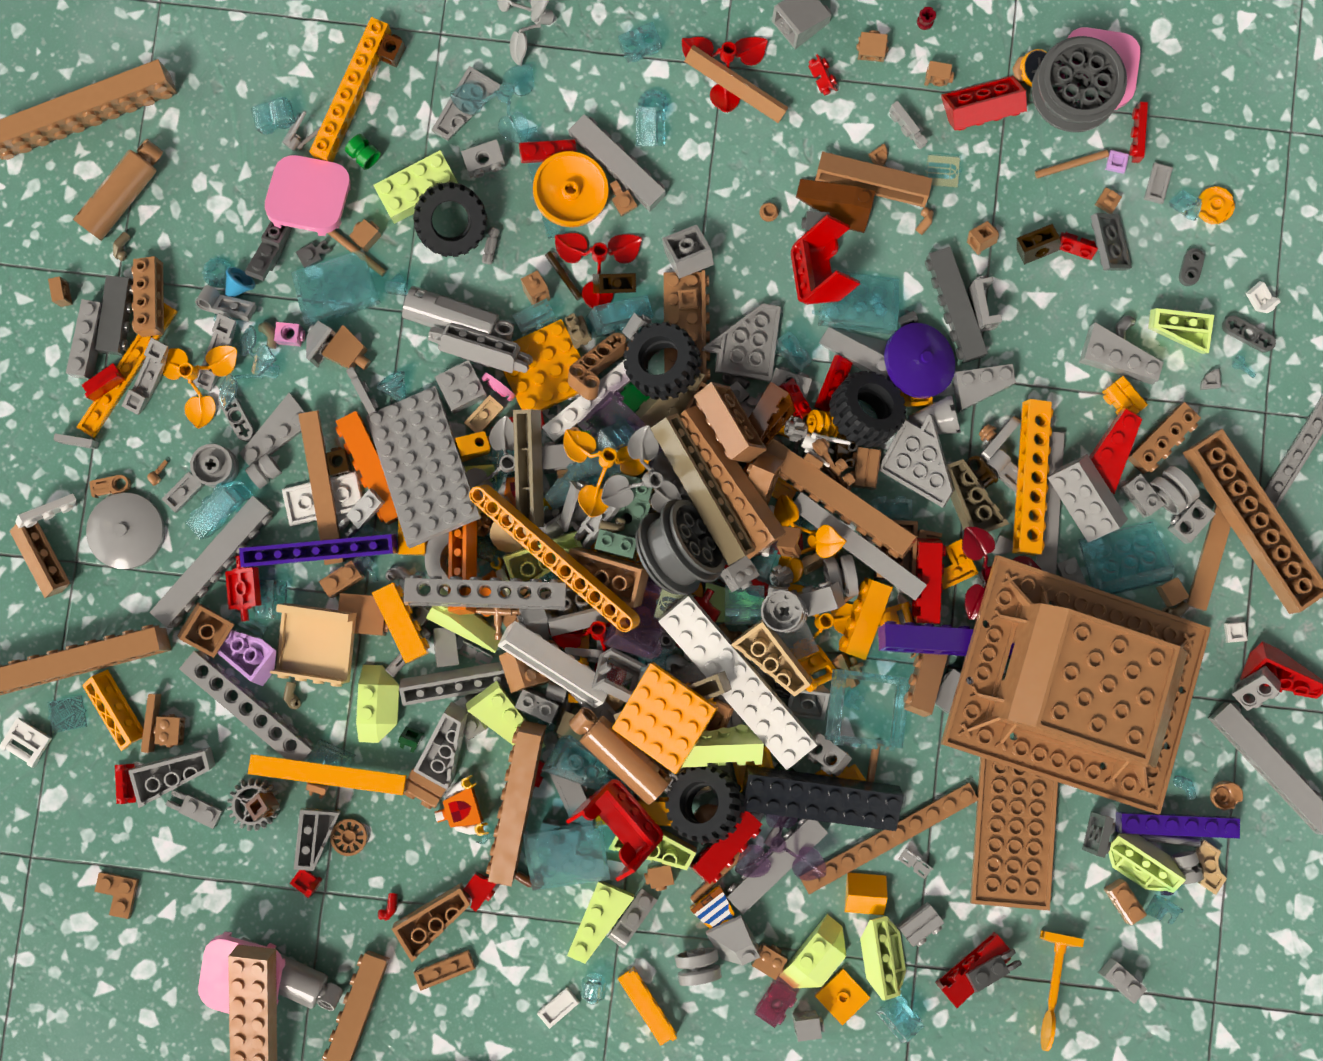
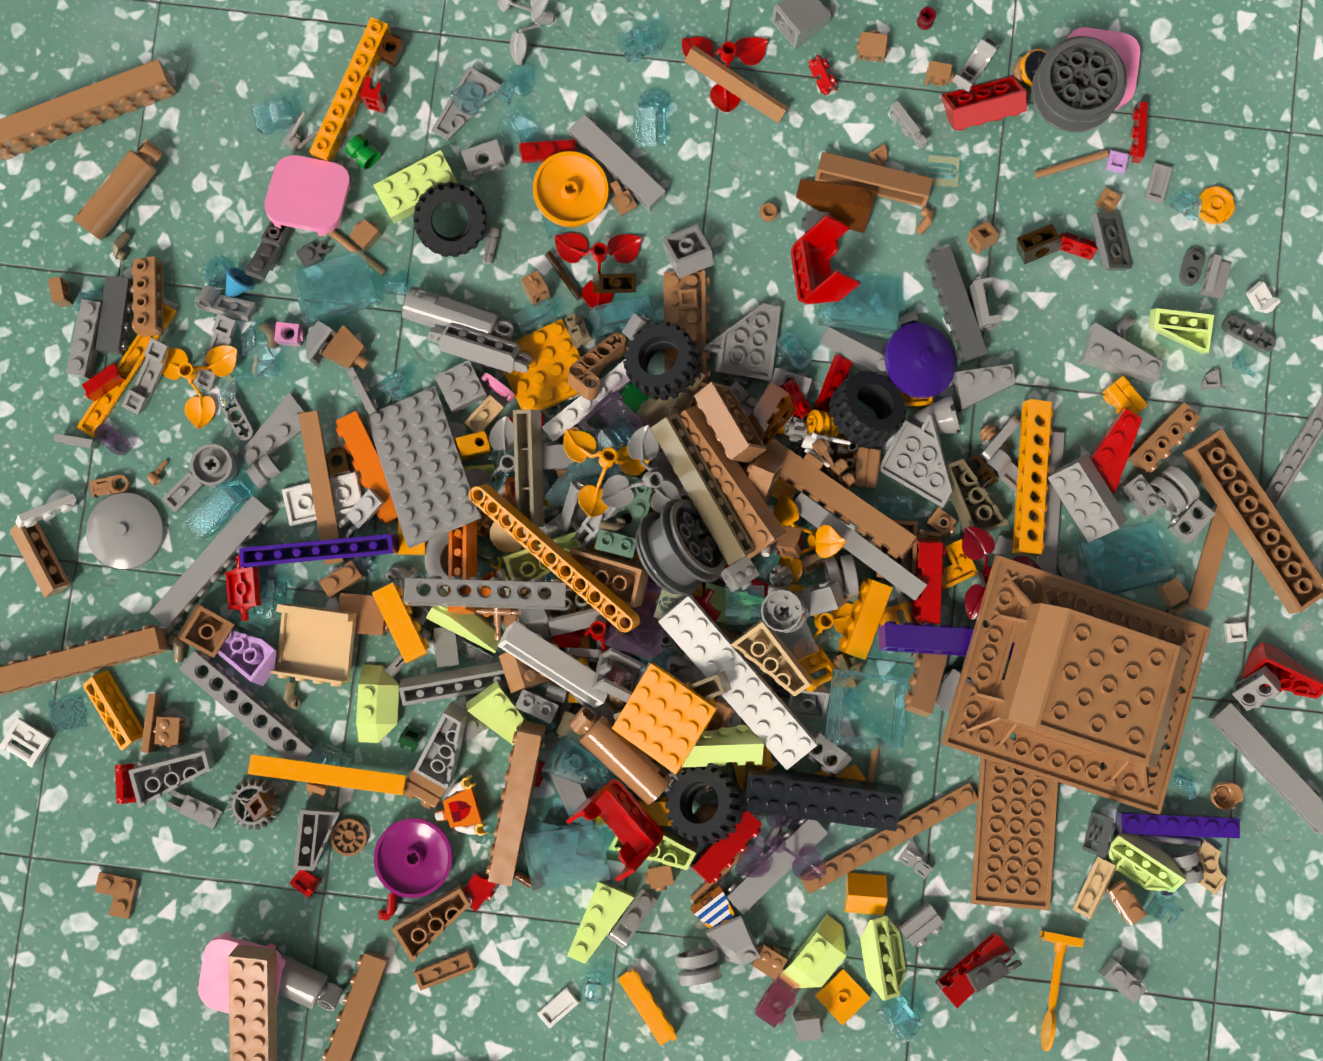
none -> clear light blue bracket [75,291,103,312]
none -> clear purple plate [95,424,131,456]
none -> dark tan arm [168,634,184,662]
none -> red hinge [360,76,387,114]
none -> magenta dish [373,818,453,898]
none -> medium nougat brick [924,507,956,537]
none -> light grey arch [952,35,1001,92]
none -> tan plate [1072,857,1117,920]
none -> light grey panel [1199,254,1231,300]

